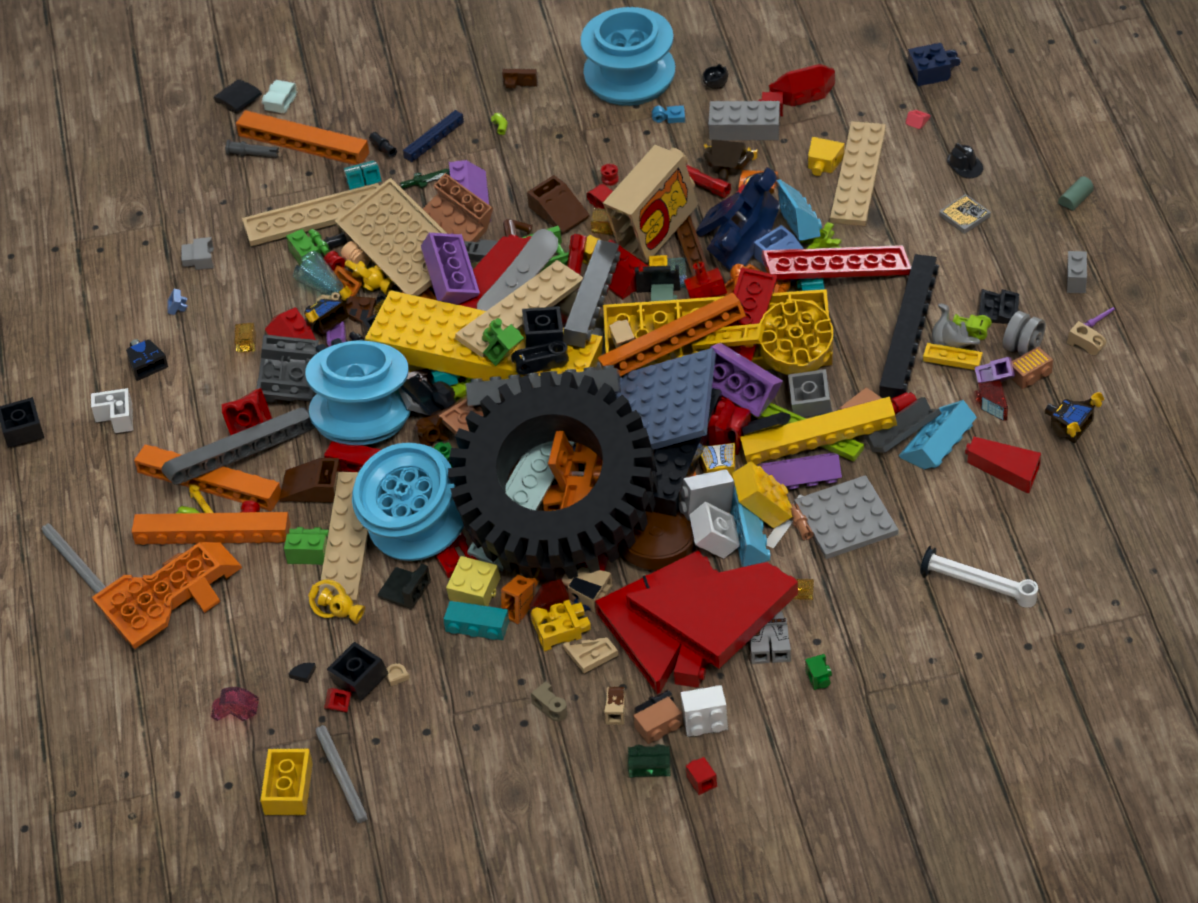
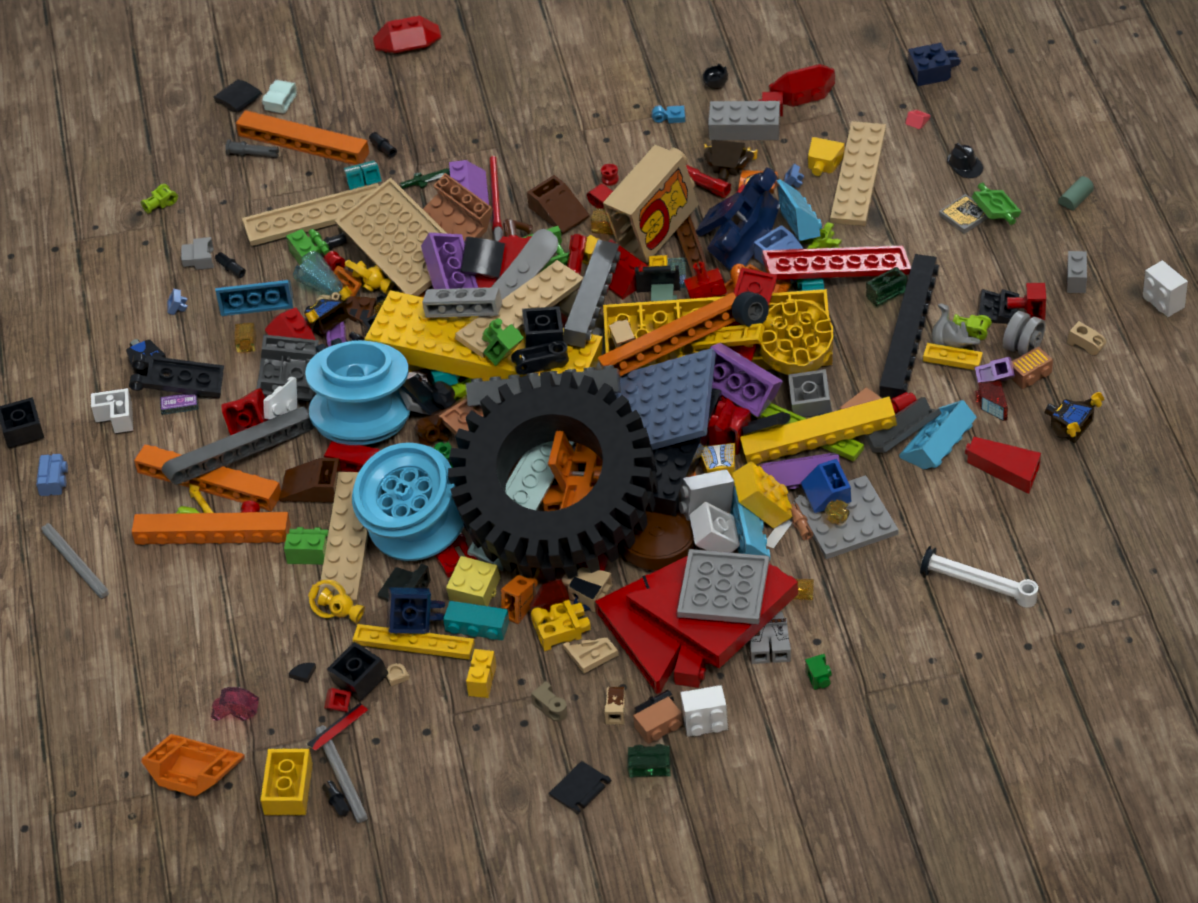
orange piece [92,542,242,649] -> none
light nougat piece [341,241,371,266] -> none
dark blue piece [403,110,464,163] -> none
lime arm [491,113,508,135] -> none
reddish brown hinge [502,69,538,89] -> none
medium azure wheel [581,7,675,106] -> none
red brick [686,757,717,795] -> none
medium lavender piece [1083,307,1115,328] -> none
none -> medium blue brick [36,454,68,496]
none -> black hinge [129,353,224,398]
none -> lime connector [140,184,178,214]
none -> orange slope [141,734,245,796]
none -> tile [160,393,199,415]
none -> black axle [215,252,246,278]
none -> dark azure slope [215,280,293,316]
none -> white wing [263,377,298,419]
none -> red sticker [307,703,368,751]
none -> black axle [322,781,350,816]
none -> yellow plate [352,624,475,659]
none -> red wedge [373,16,441,53]
none -> dark blue hinge [387,587,445,634]
none -> light grey brick [422,287,502,318]
none -> black slope [460,237,505,280]
none -> yellow piece [466,649,496,698]
none -> red piece [490,156,503,241]
none -> black piece [548,761,612,815]
none -> light grey plate [677,549,769,624]
none -> black wheel [732,291,769,327]
none -> medium blue tile [783,164,804,188]
none -> blue slope [801,459,852,513]
none -> clear yellow gear [825,500,850,525]
none -> clear green brick [866,267,907,306]
none -> bright green plate [972,183,1021,225]
none -> red brick [1007,283,1047,320]
none -> white brick [1143,260,1188,317]

